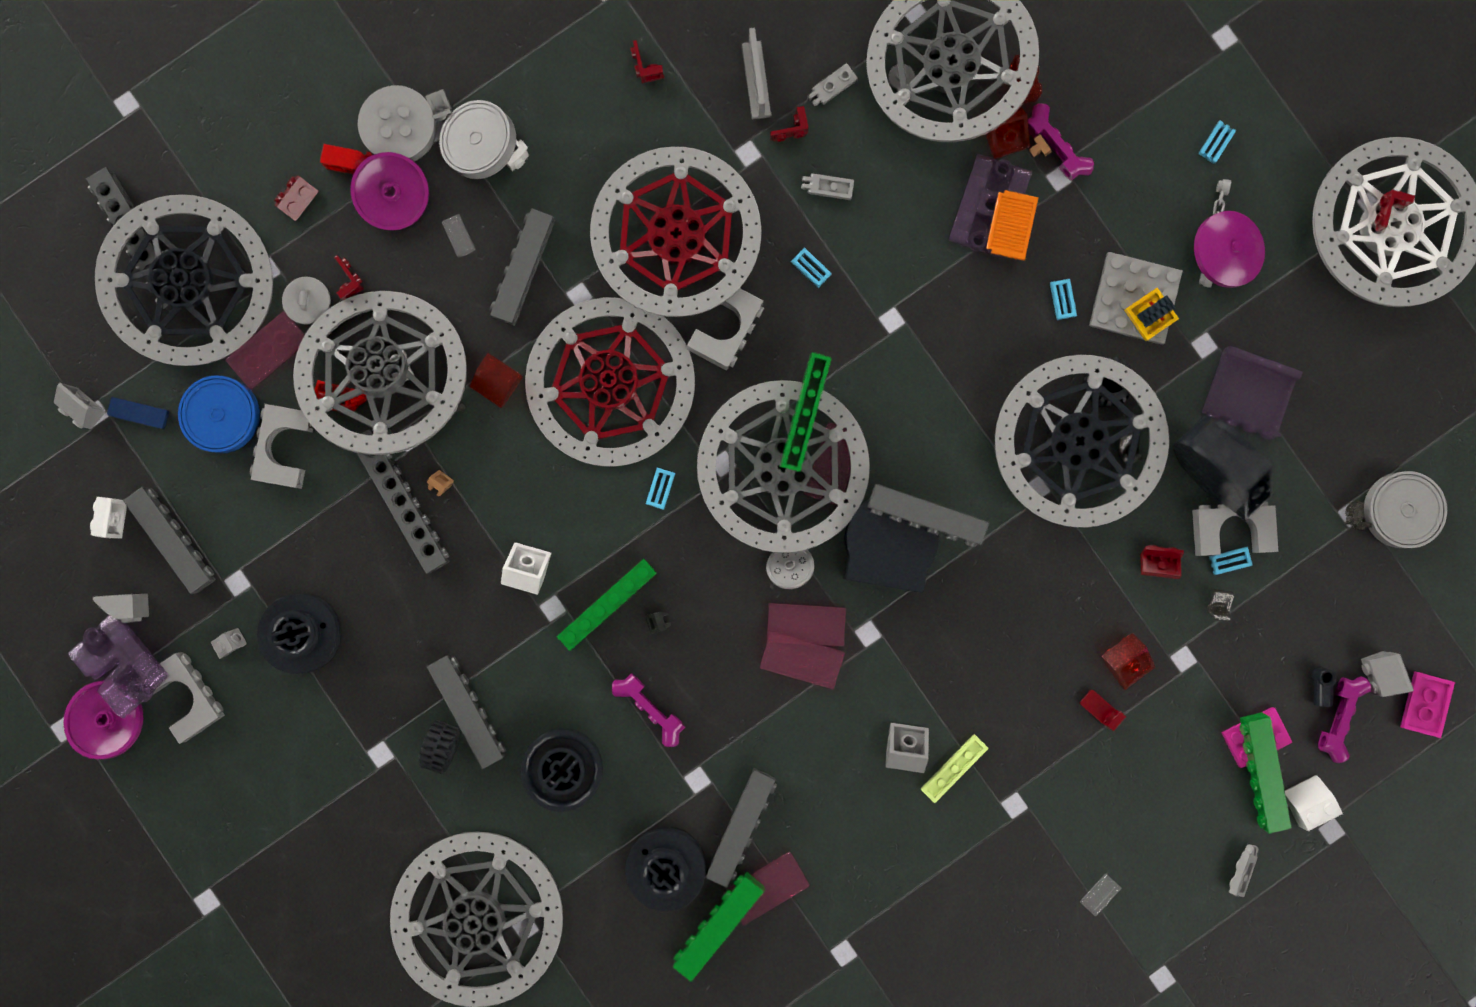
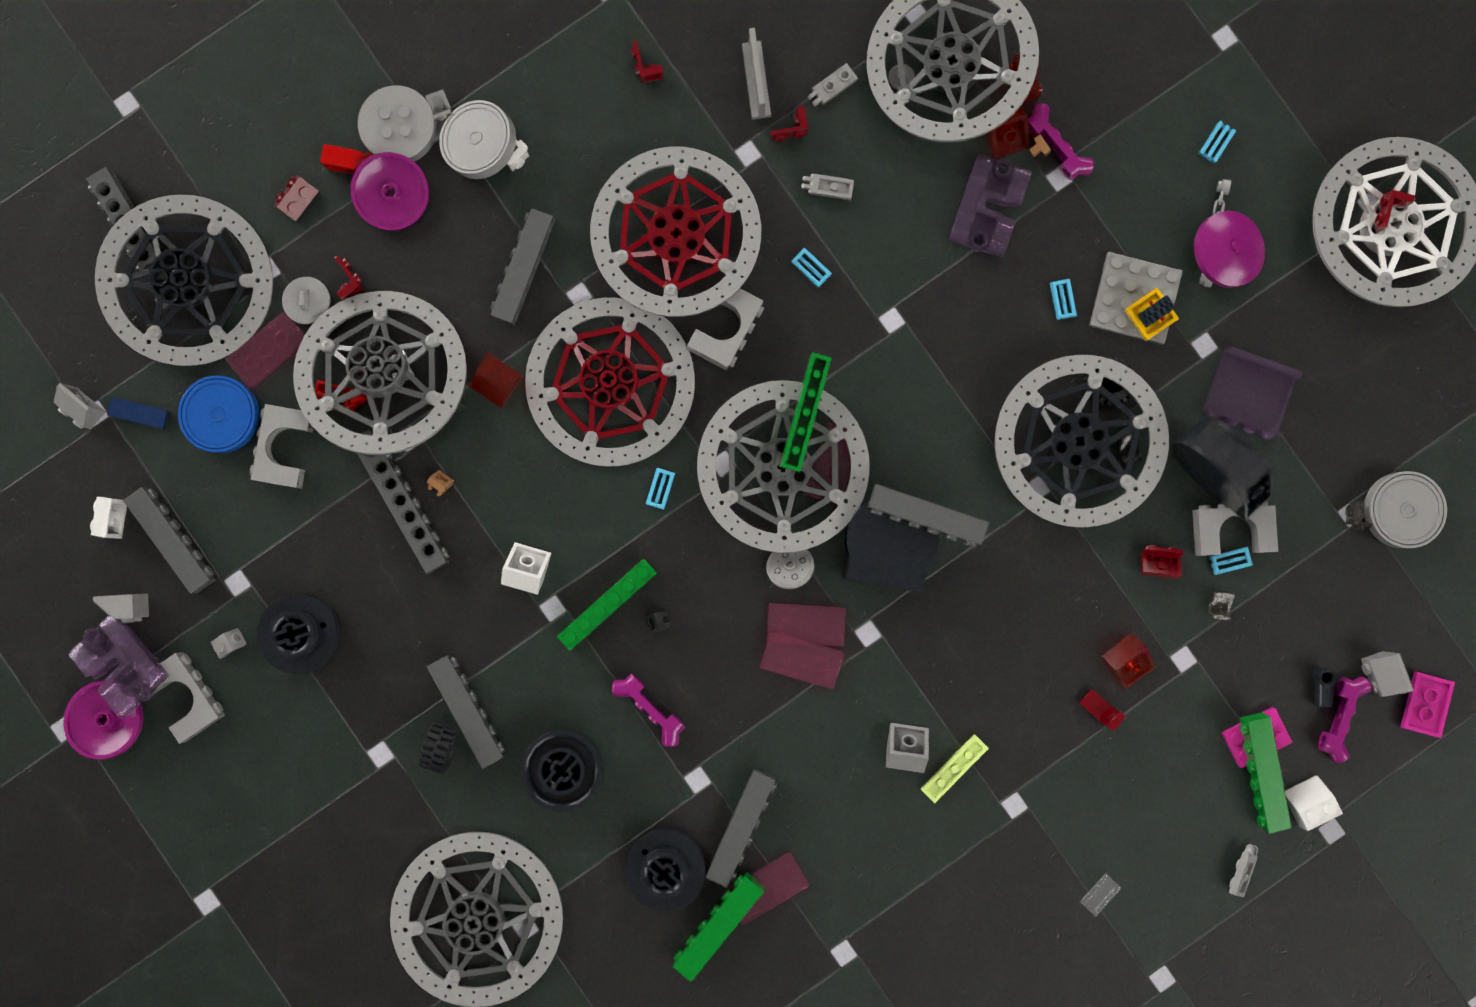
clear tile [442,214,476,258] -> none
orange window [986,190,1039,261] -> none

